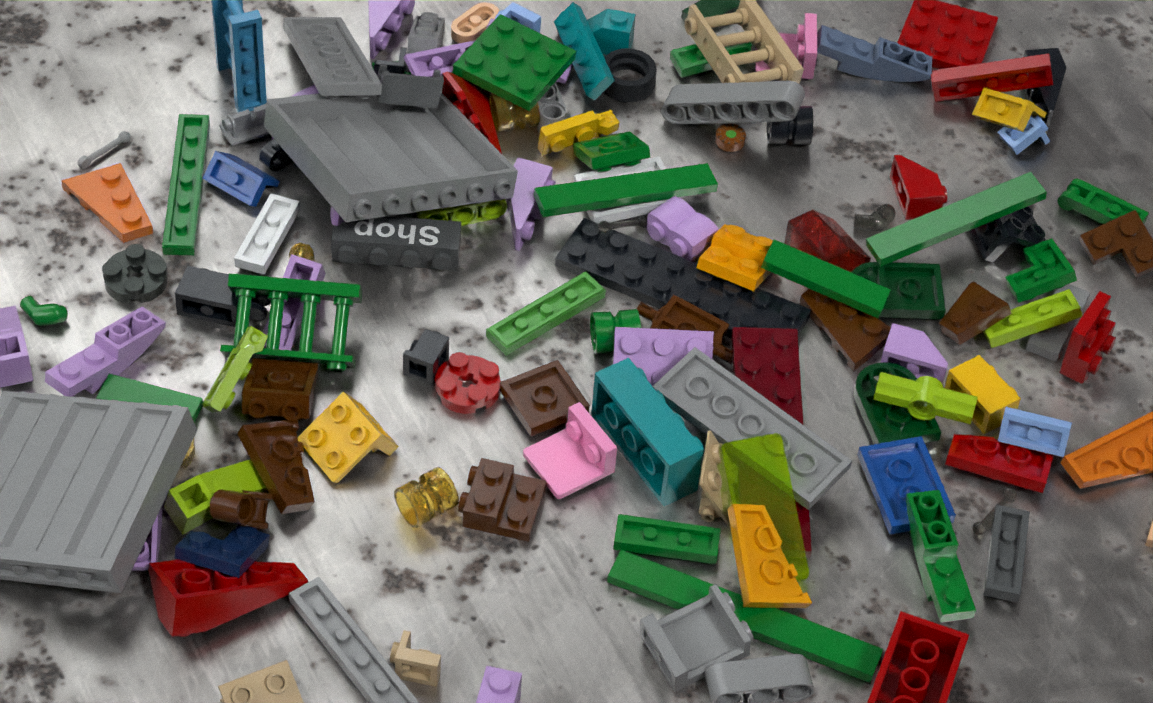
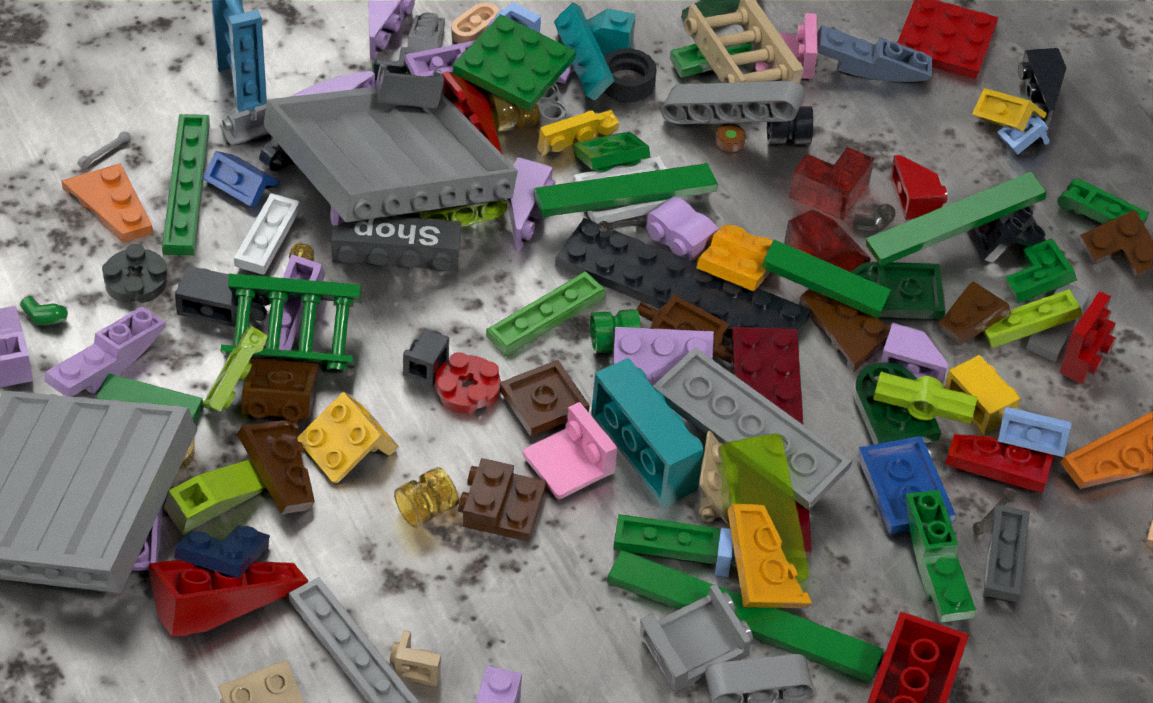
reddish brown piece [210,489,273,529] -> none
light grey plate [283,17,382,99] -> none
red fence [931,53,1053,102] -> none
none -> light blue plate [715,528,736,577]
none -> clear red brick [789,147,875,221]

